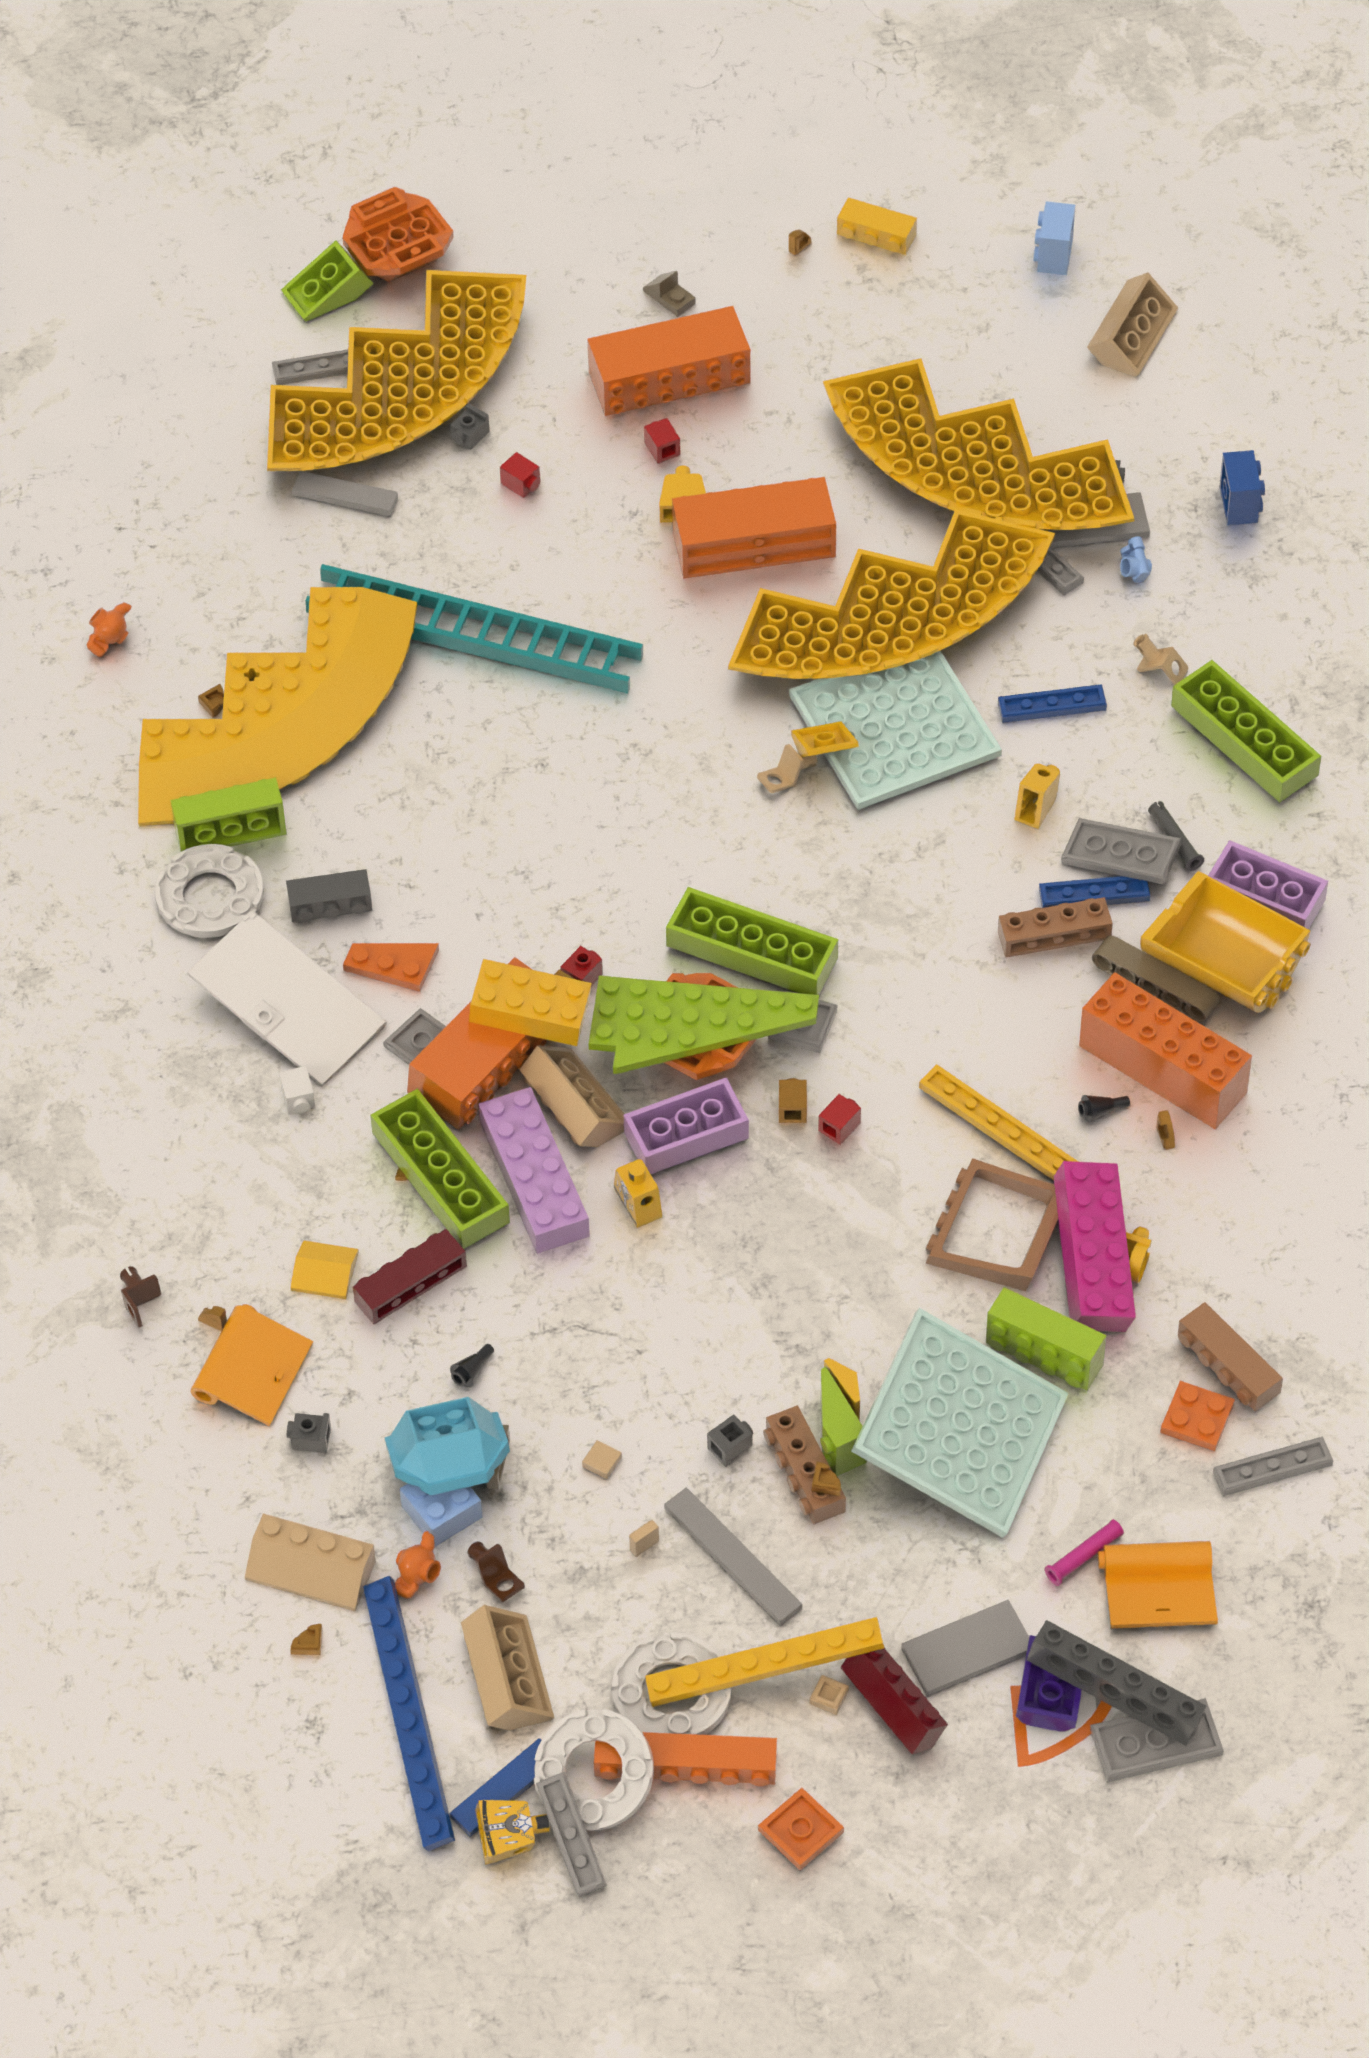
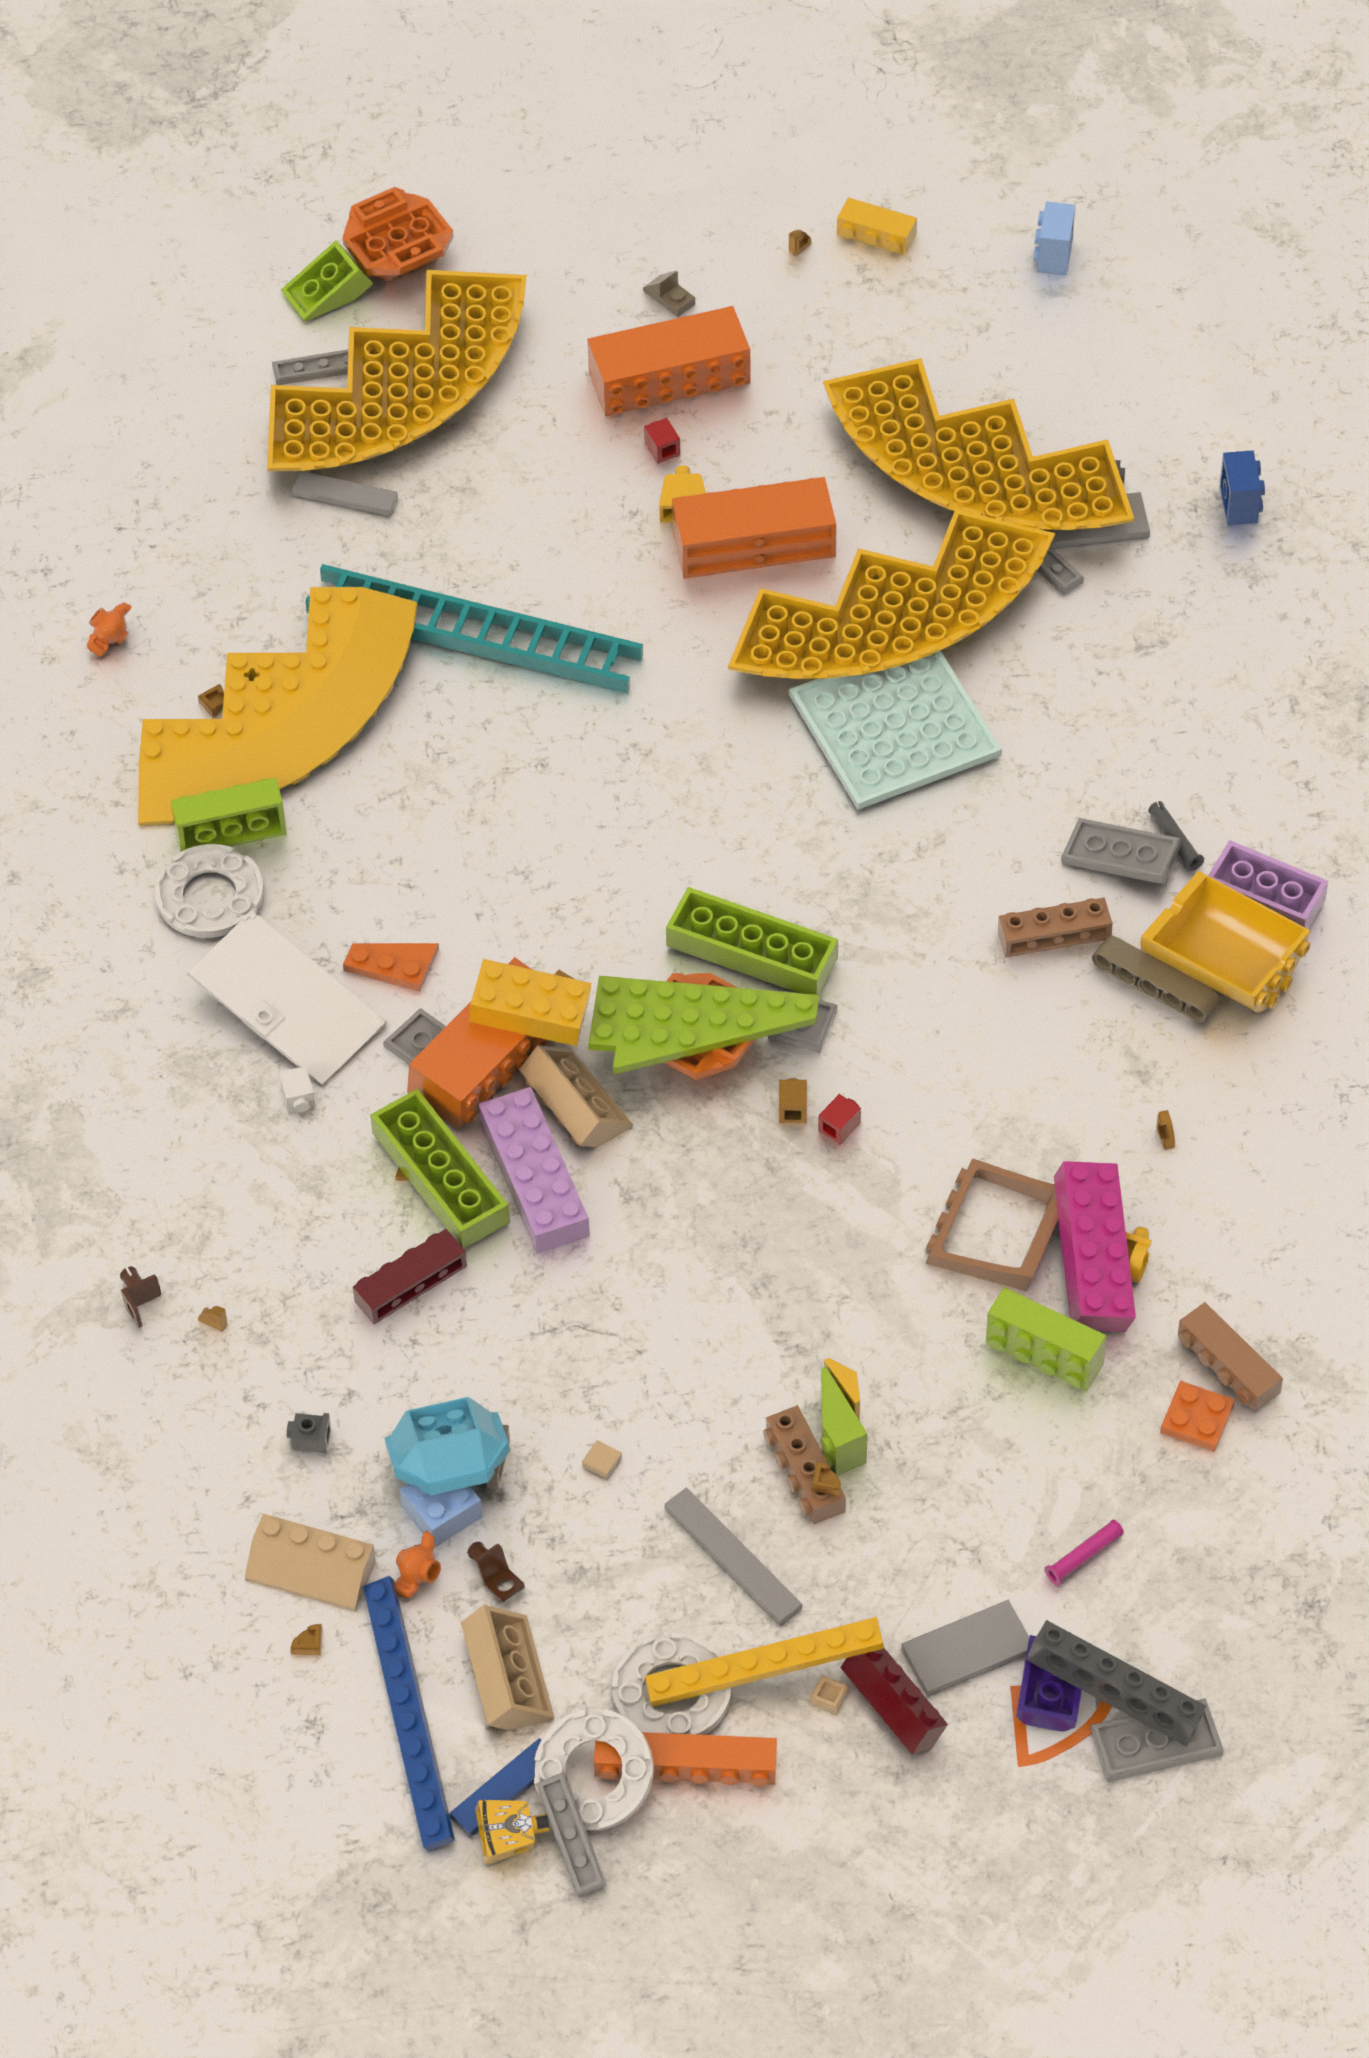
light orange door [190,1304,313,1426] -> none
dark grey brick [286,869,372,922] -> none
yellow slope [290,1240,359,1299] -> none
dark grey brick [450,403,490,450] -> none
black cone [450,1344,494,1387] -> none
red brick [500,452,541,498] -> none
red brick [560,945,603,987] -> none
yellow torso [614,1159,662,1228] -> none
lavender brick [624,1077,749,1174] -> none
tan tile [629,1520,659,1557] -> none
dark grey brick [707,1414,753,1467] -> none
tan bracket [757,744,818,793] -> none
orange plate [758,1788,844,1870] -> none
yellow slope [791,721,859,757] -> none
light aqua plate [851,1308,1069,1538] -> none
yellow plate [919,1064,1079,1181] -> none
blue tile [998,684,1107,723] -> none
yellow torso [1014,763,1060,829] -> none
blue tile [1039,876,1150,908] -> none
black cone [1078,1095,1130,1122] -> none
orange brick [1079,972,1252,1130] -> none
tan slope [1087,272,1178,377] -> none
light orange door [1098,1541,1218,1629] -> none
light blue plate [1120,536,1152,583] -> none
tan bracket [1133,634,1188,685] -> none
lime brick [1171,660,1321,803] -> none
light grey tile [1213,1436,1333,1496] -> none

